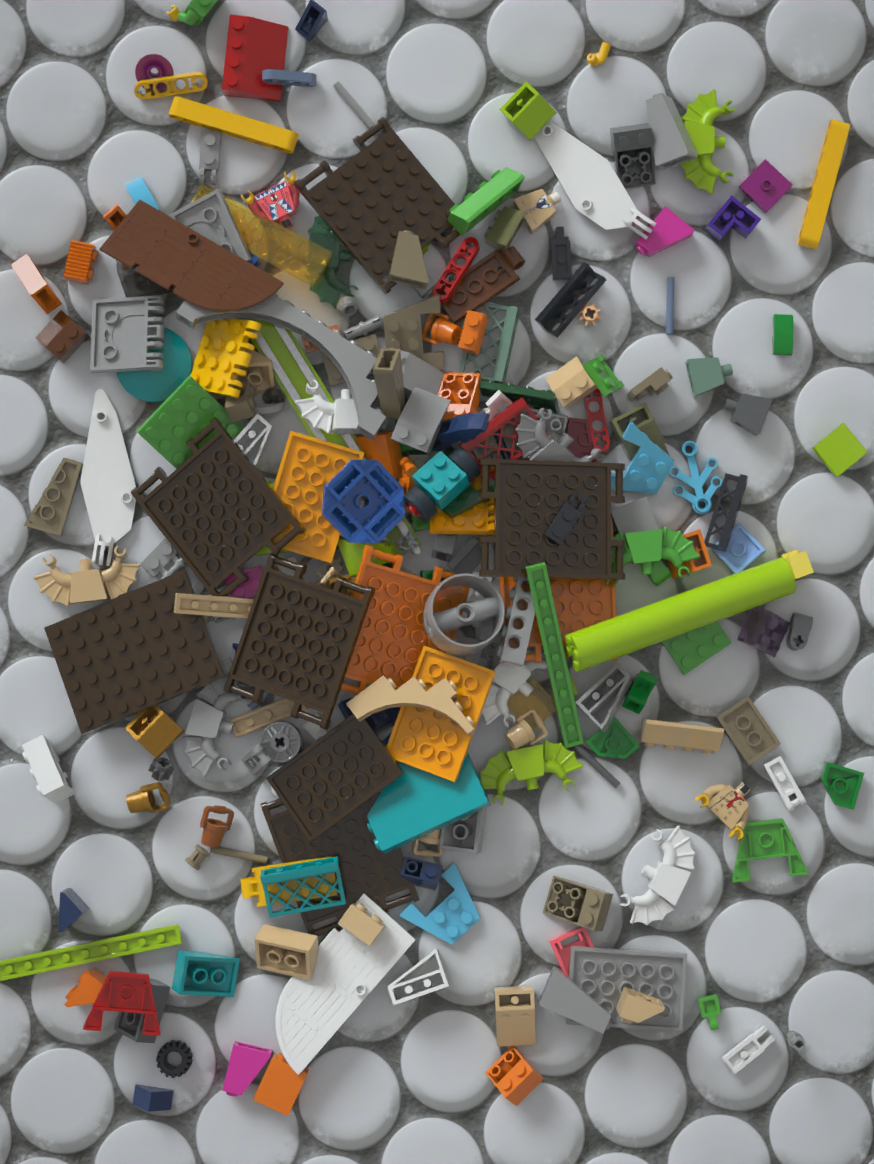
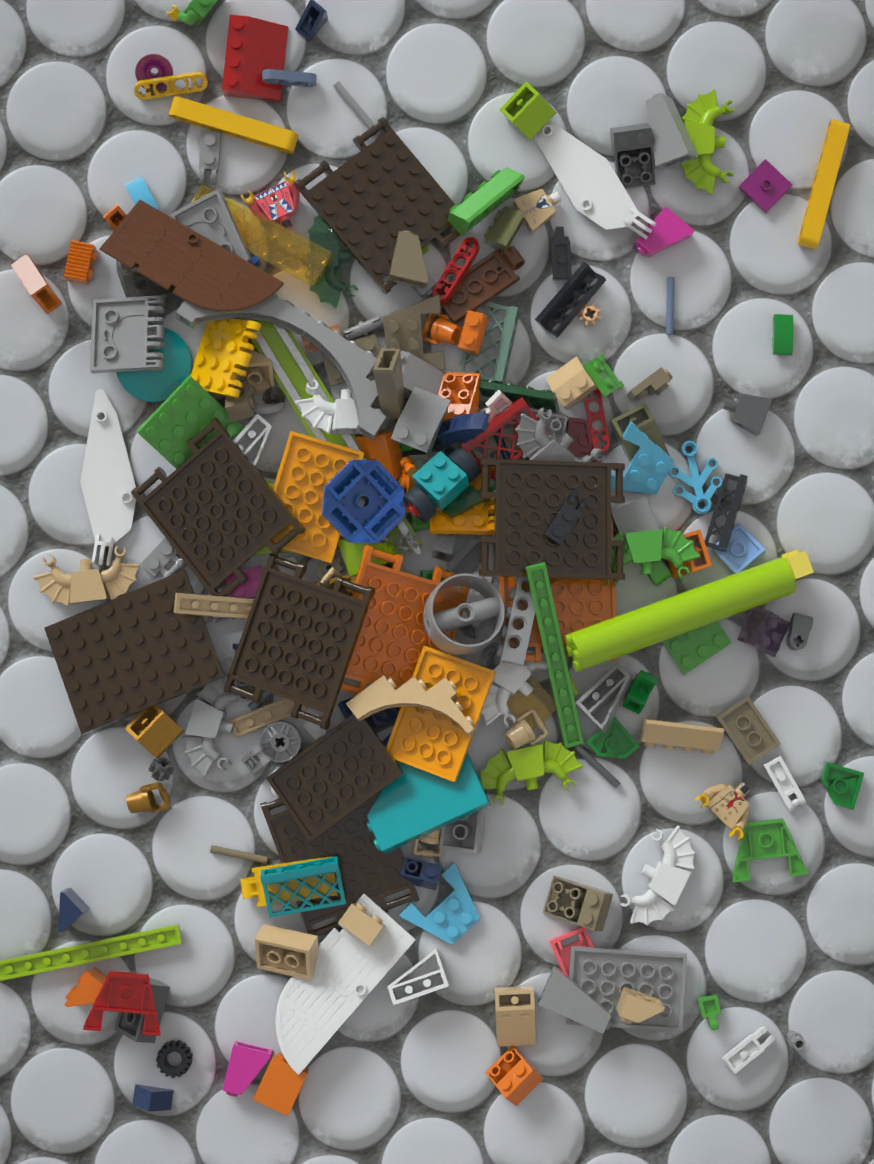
white wedge [22,735,76,804] -> none
dark tan wing [23,458,83,537] -> none
reddish brown slope [35,310,89,363] -> none
teal slope [172,950,240,997] -> none
dark tan bush [185,844,211,870] -> none
dark orange piece [200,805,234,848] -> none
light grey piece [337,296,358,316] -> none
yellow arm [587,42,611,66] -> none
sand green torso [685,357,733,397] -> none
dark purple brick [705,195,761,241] -> none
lime slope [812,423,867,477] -> none

